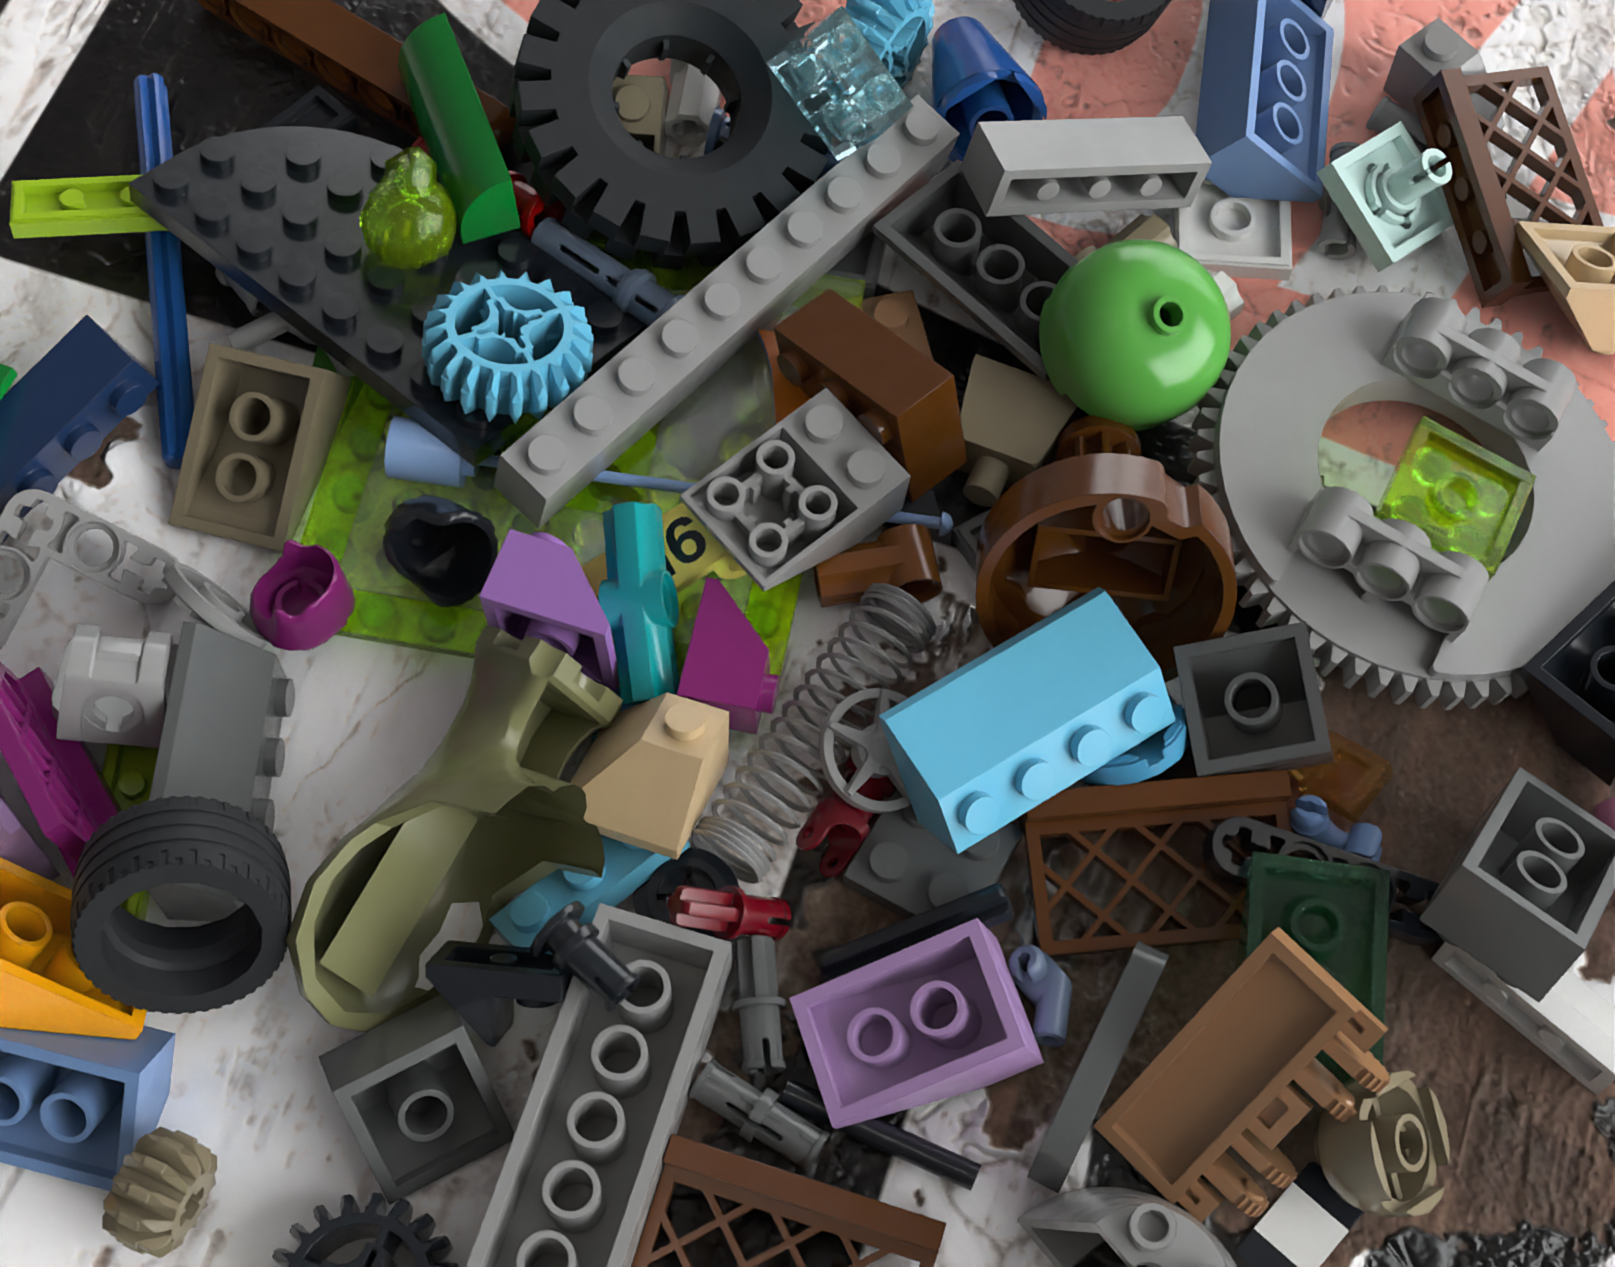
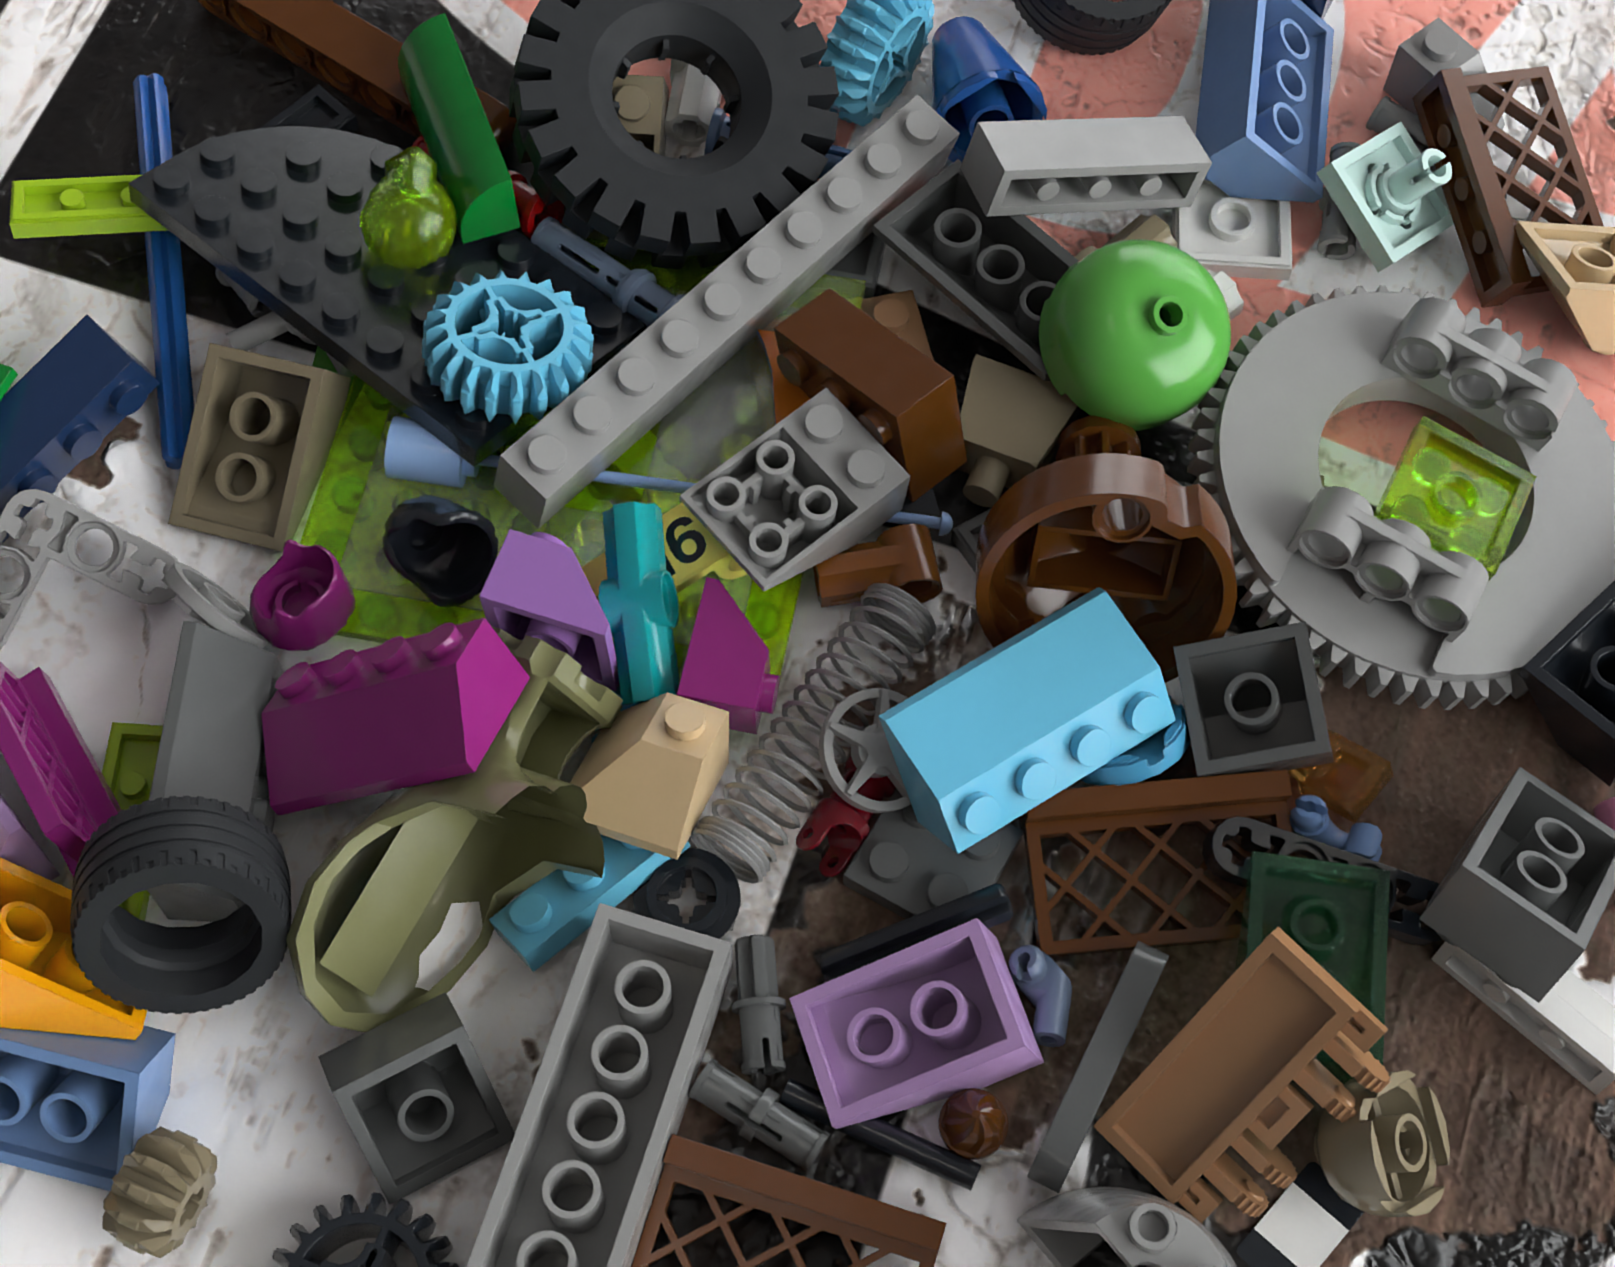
light grey piece [52,624,179,749] -> none
black slope [425,940,573,1047] -> none
black pin [529,901,640,1012] -> none
dark red axle [665,885,791,941] -> none
clear light blue brick [766,6,913,161] -> none
none -> magenta slope [261,617,530,816]
none -> reddish brown plate [938,1088,1009,1160]

